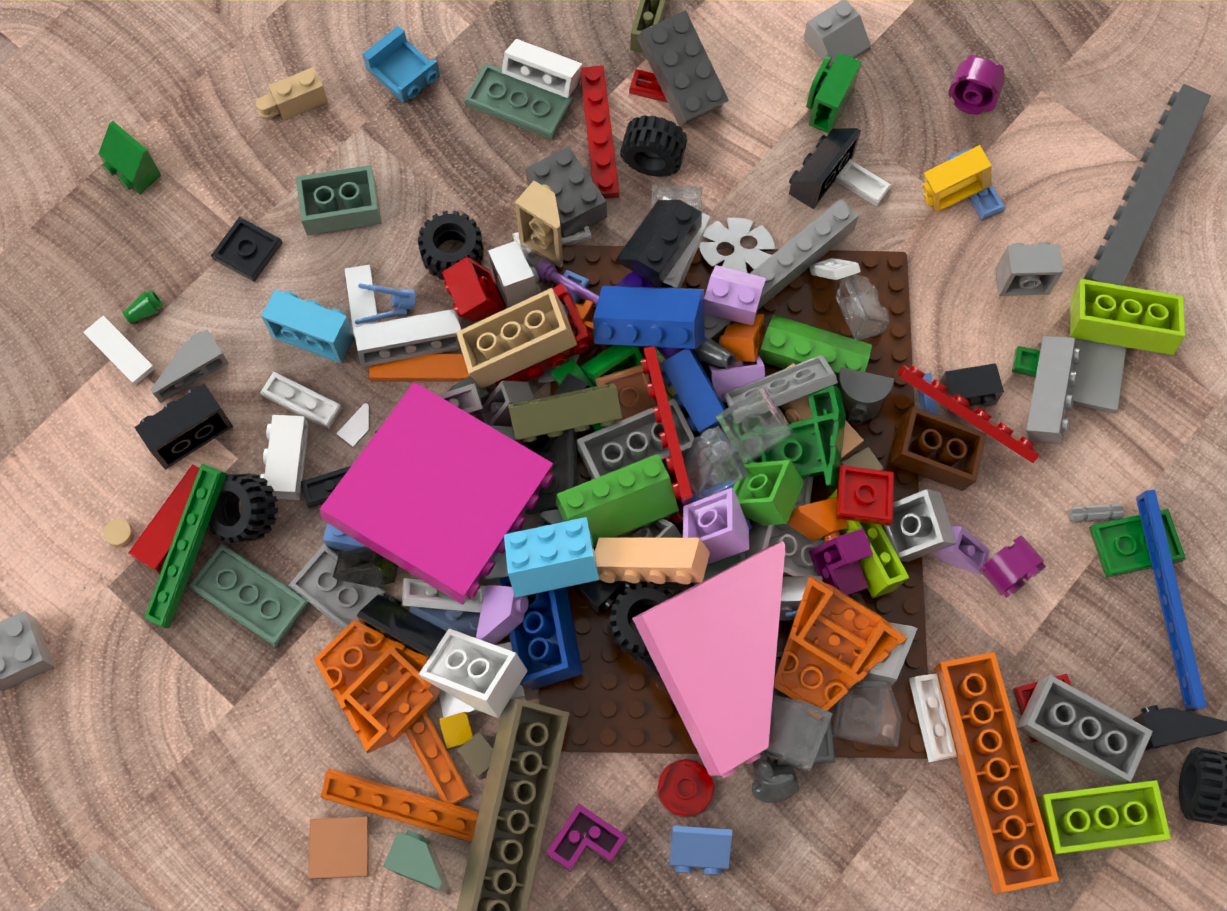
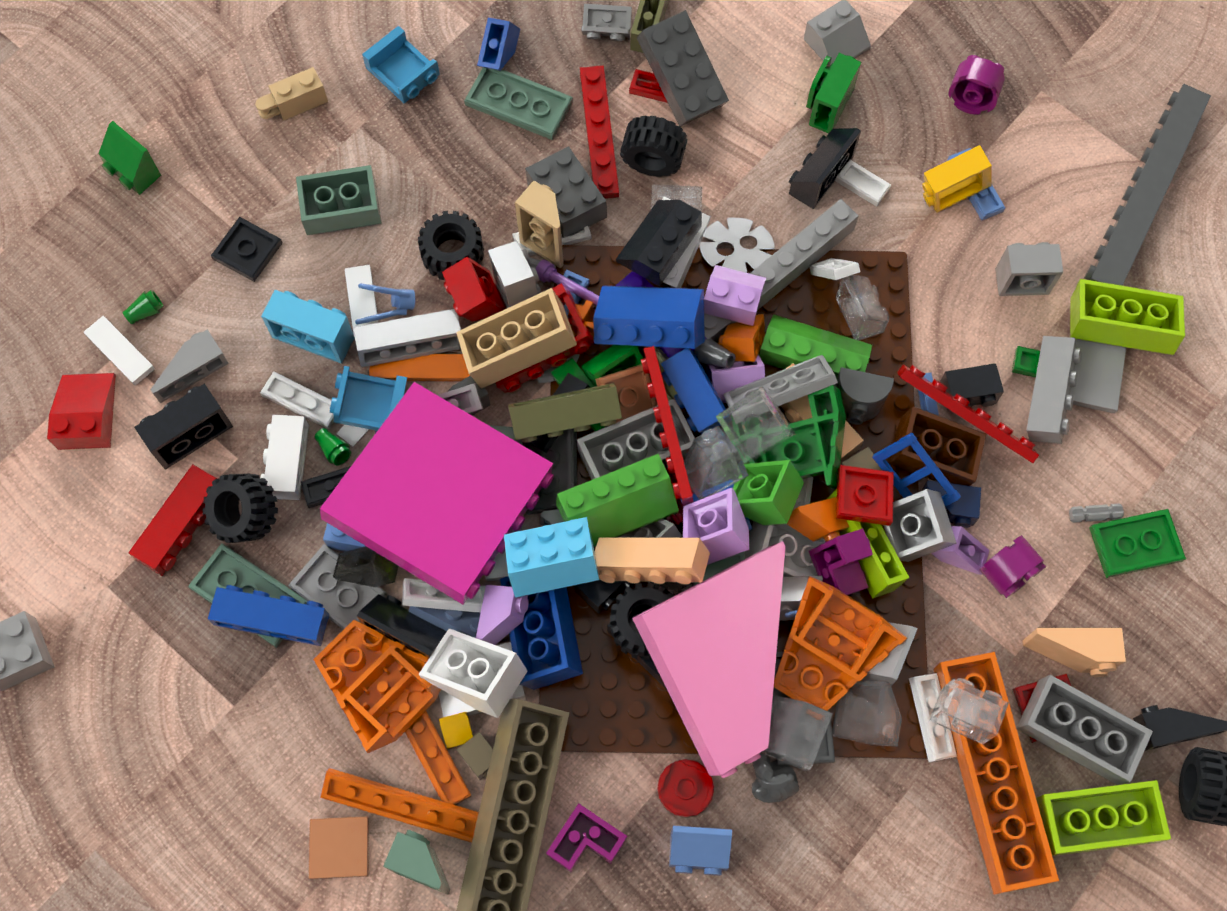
tan tile [104,519,133,547] -> none
green tile [144,463,227,628] -> none
light grey slope [478,381,535,426] -> none
white brick [502,39,582,98] -> none
blue tile [1136,490,1207,711] -> none
none -> red slope [47,373,116,450]
none -> blue brick [208,585,329,646]
none -> green cone [314,428,351,466]
none -> dark azure panel [330,366,407,431]
none -> blue slope [477,17,520,71]
none -> light grey bracket [582,4,632,41]
none -> blue window [872,433,961,506]
none -> dark blue slope [922,480,981,528]
none -> clear brick [929,678,1009,744]
none -> light nougat slope [1023,628,1126,677]

